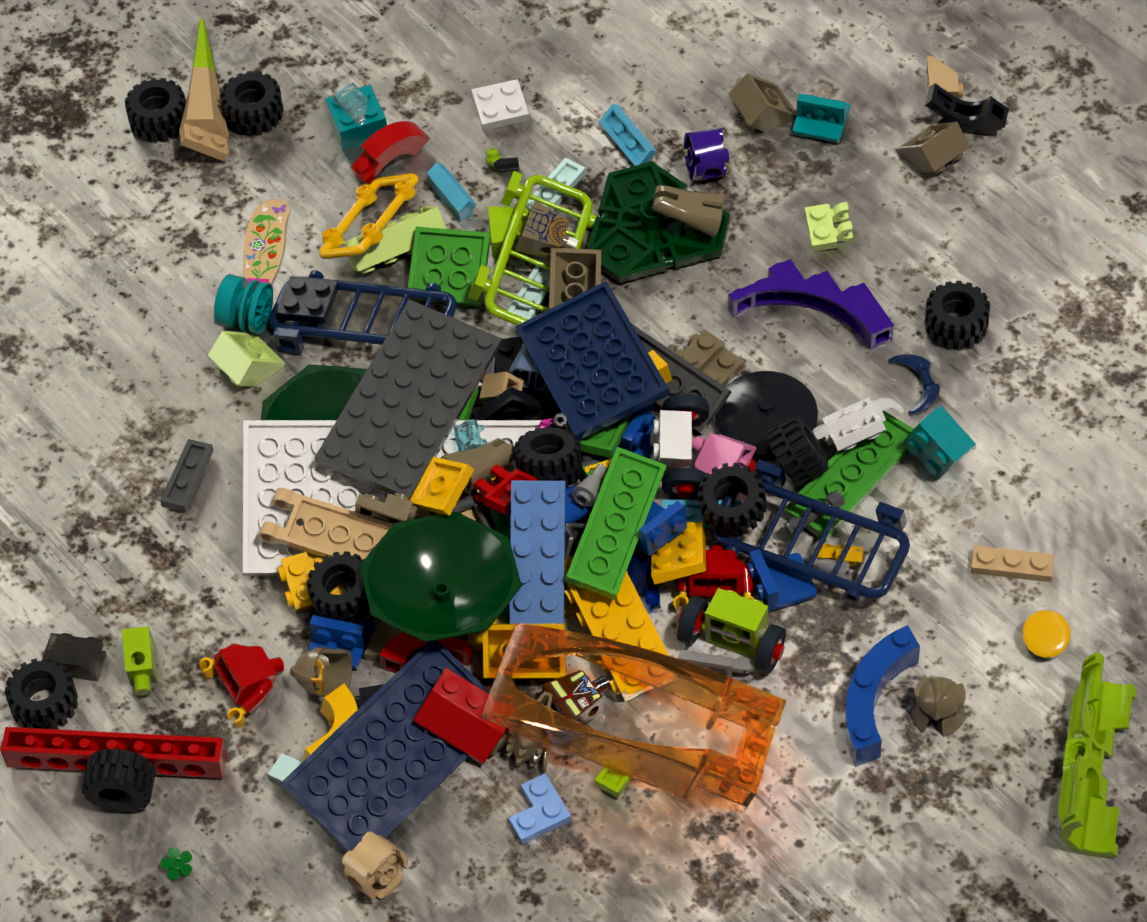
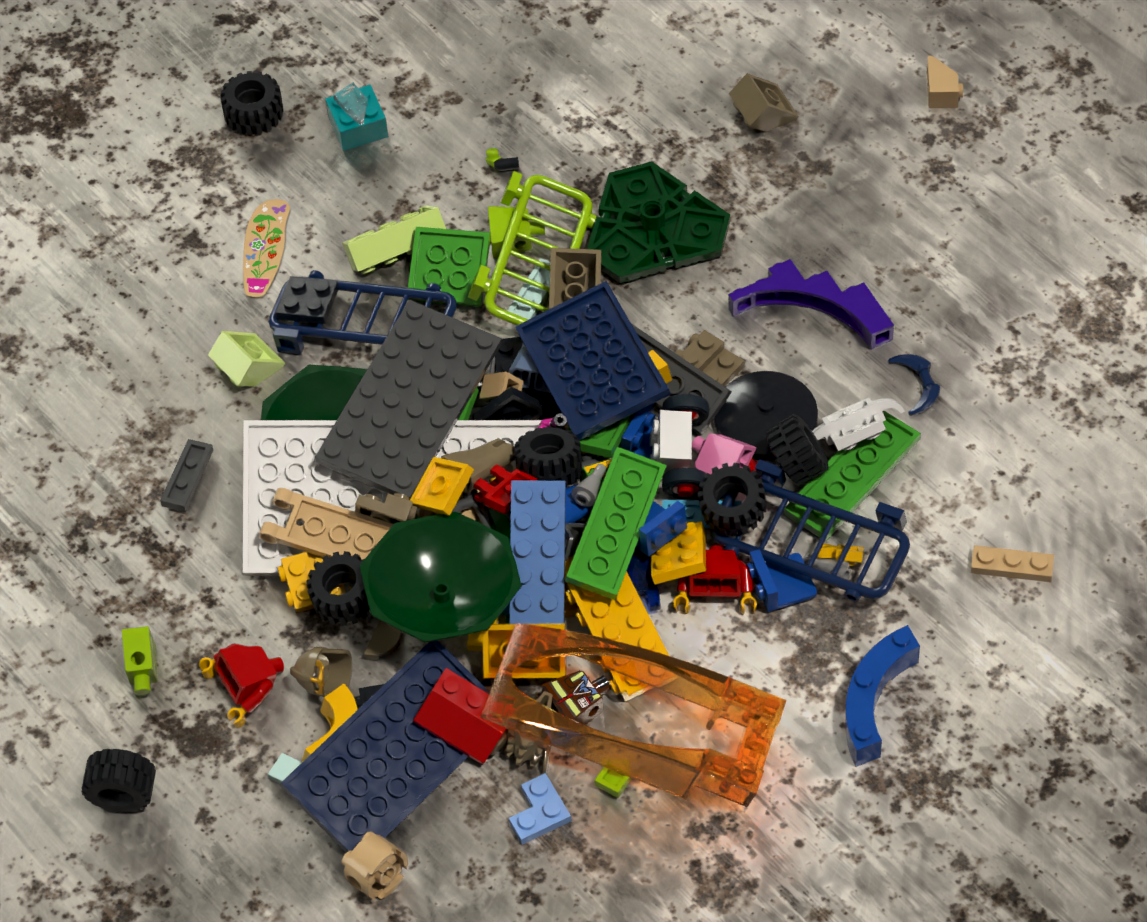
red brick [0,727,227,778] -> none
black tyre [5,658,78,729] -> none
clear smoke brick [43,633,107,682] -> none
black tyre [125,78,186,142] -> none
green plant [160,847,192,880] -> none
tan plate [179,17,229,161] -> none
teal wheel [214,274,274,335] -> none
blue bracket [308,615,373,669] -> none
yellow bar [319,173,419,259] -> none
red arch [350,121,430,185] -> none
red arch [379,632,473,674] -> none
medium azure piece [427,162,477,222] -> none
clear light blue tile [454,420,487,452] -> none
white plate [471,79,530,131] -> none
dark tan torso [515,201,578,260] -> none
light aqua plate [526,158,586,213] -> none
medium azure plate [599,104,657,166] -> none
dark tan piece [652,185,725,238] -> none
brick [677,588,786,674] -> none
light grey hinge [678,650,755,684] -> none
dark purple brick [684,128,729,181] -> none
dark grey bar [784,490,846,537] -> none
teal bracket [792,93,850,143] -> none
yellowish green plate [805,202,854,252] -> none
dark tan slope [896,122,970,174] -> none
teal brick [904,405,976,480] -> none
dark tan helmet [911,676,966,736] -> none
black arch [925,83,1009,134] -> none
black tyre [925,280,990,350] -> none
yellow piece [1023,610,1071,660] -> none
lime piece [1058,652,1137,857] -> none

